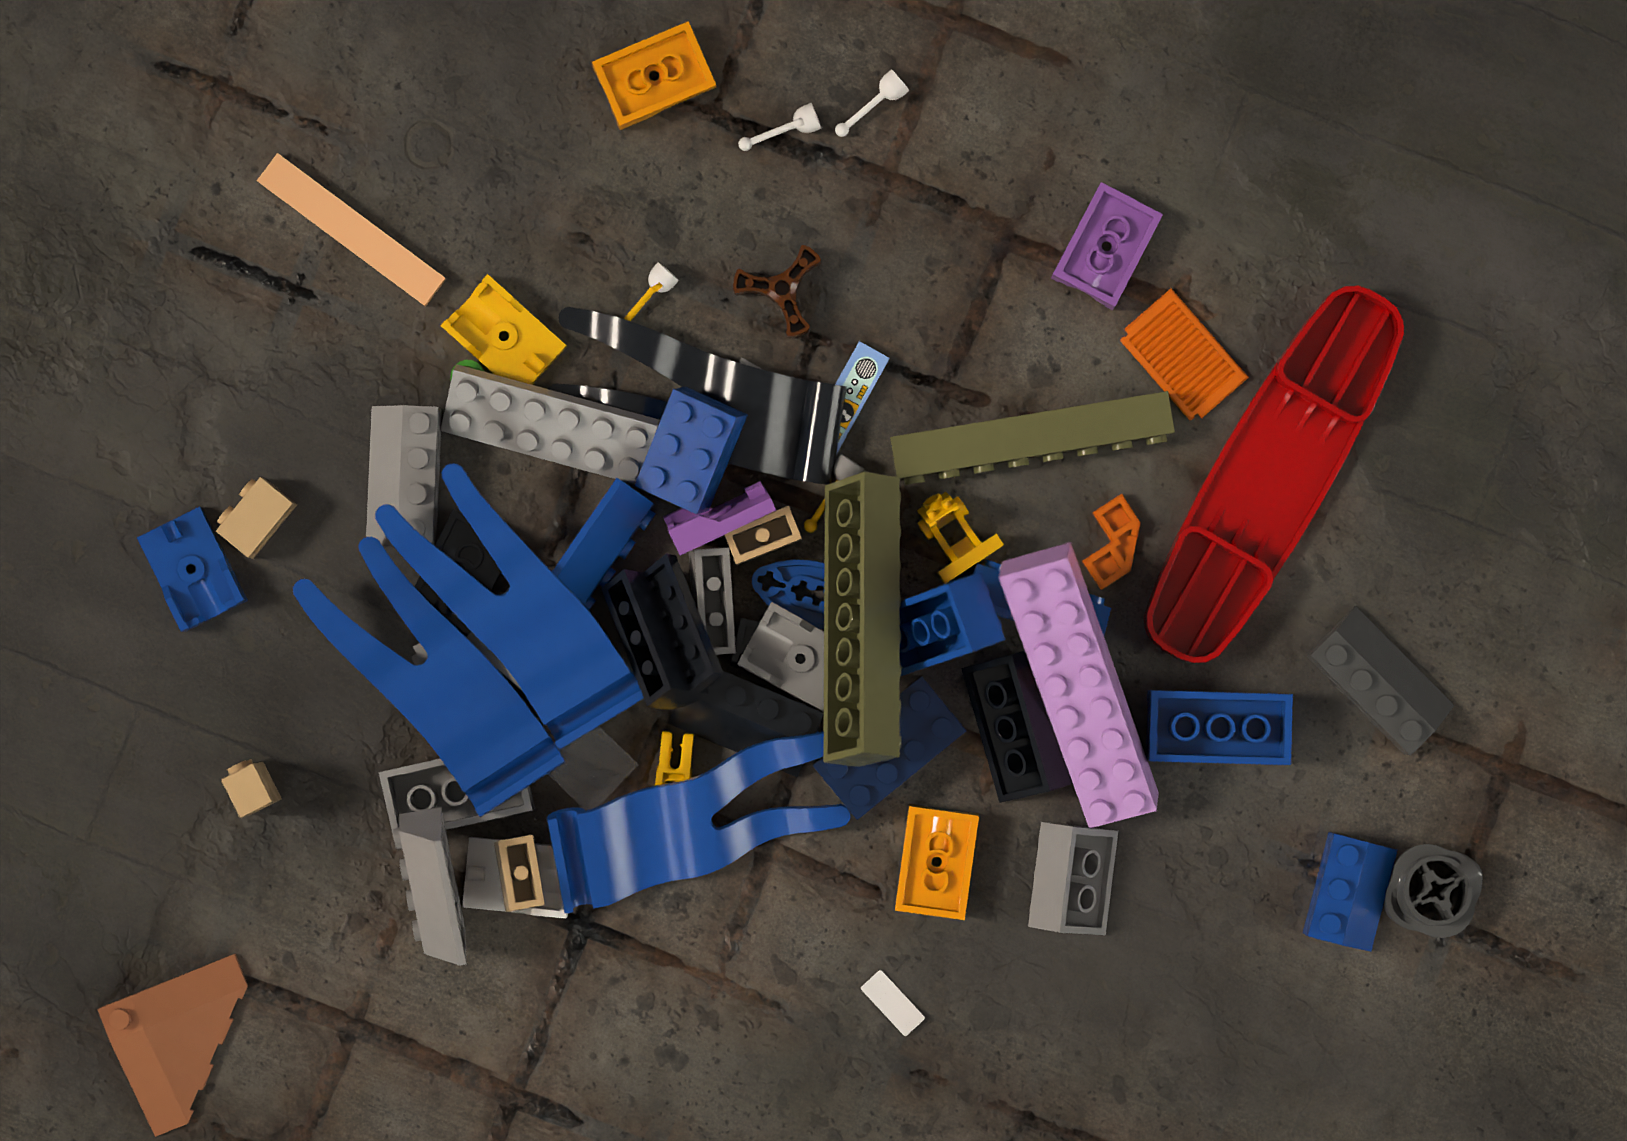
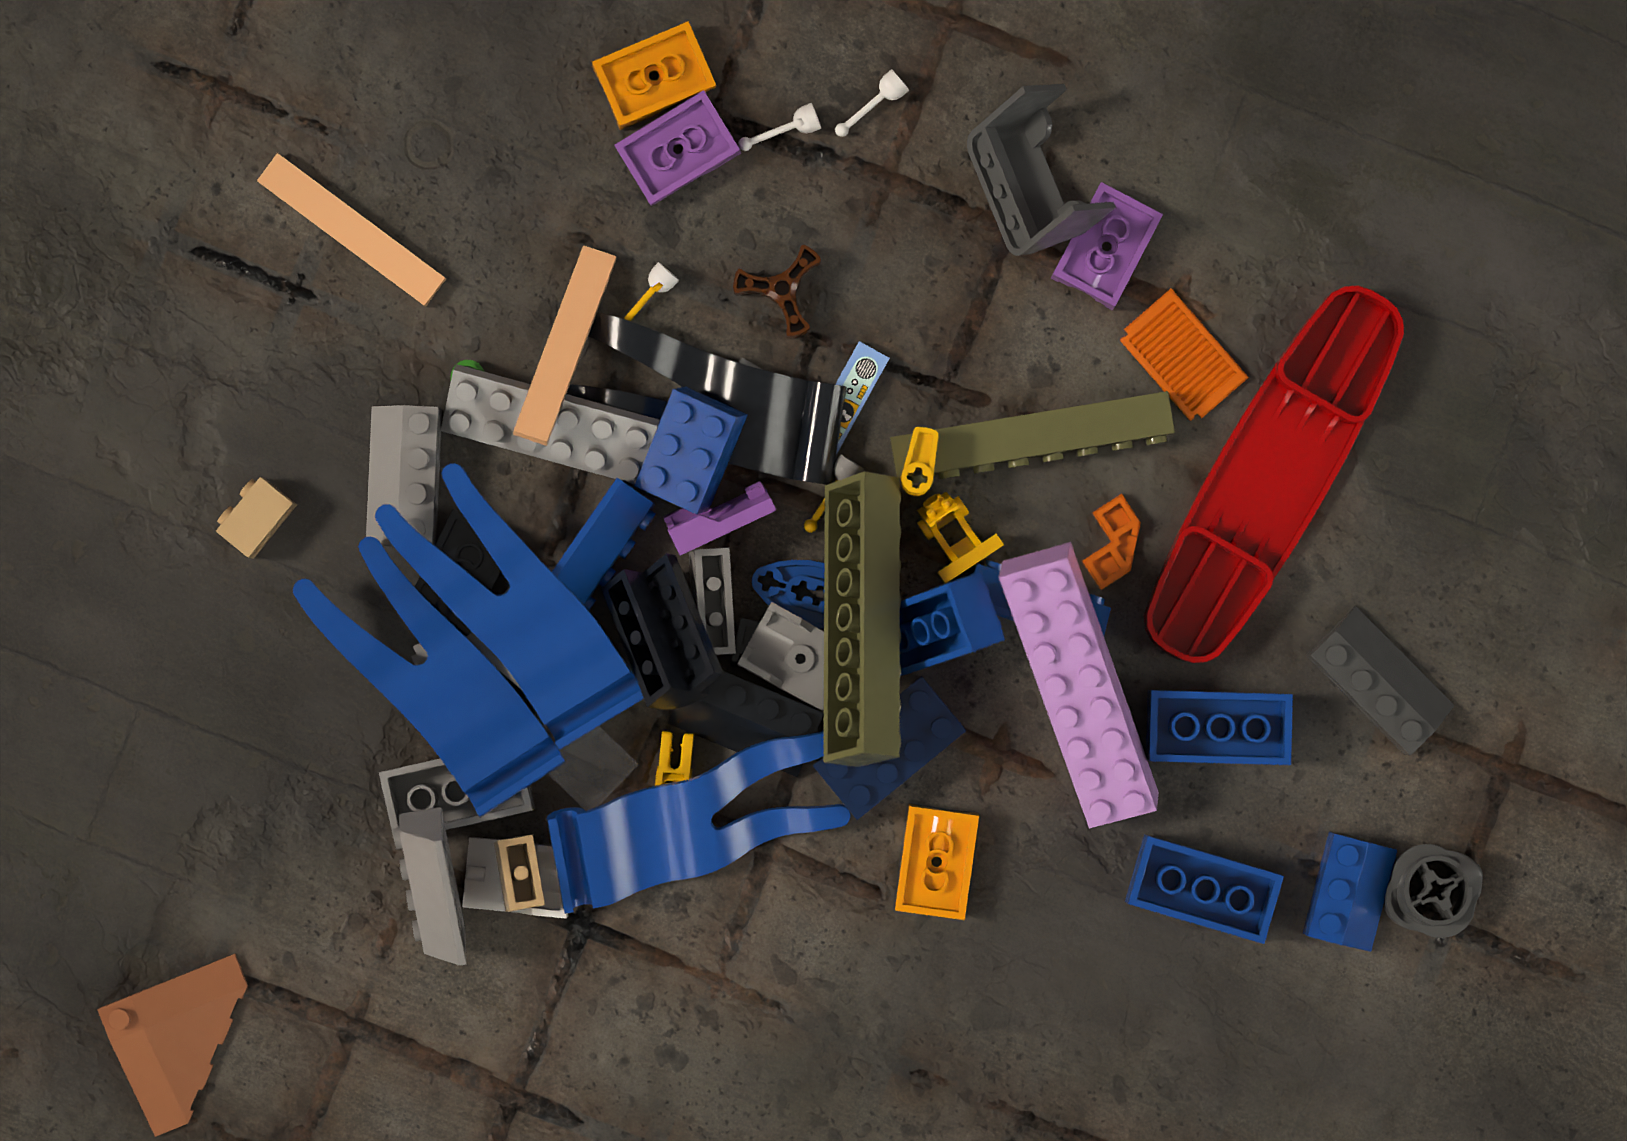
blue piece [137,506,248,632] -> none
tan brick [221,759,282,818] -> none
yellow piece [440,274,567,385] -> none
tan brick [725,506,802,565] -> none
white sticker [861,970,925,1036] -> none
black slope [961,650,1073,803] -> none
light grey slope [1028,822,1118,935] -> none
none -> light nougat tile [513,245,616,446]
none -> medium lavender piece [614,90,742,206]
none -> yellow piece [901,427,938,496]
none -> dark grey windscreen [967,84,1116,256]
none -> blue brick [1125,834,1284,944]

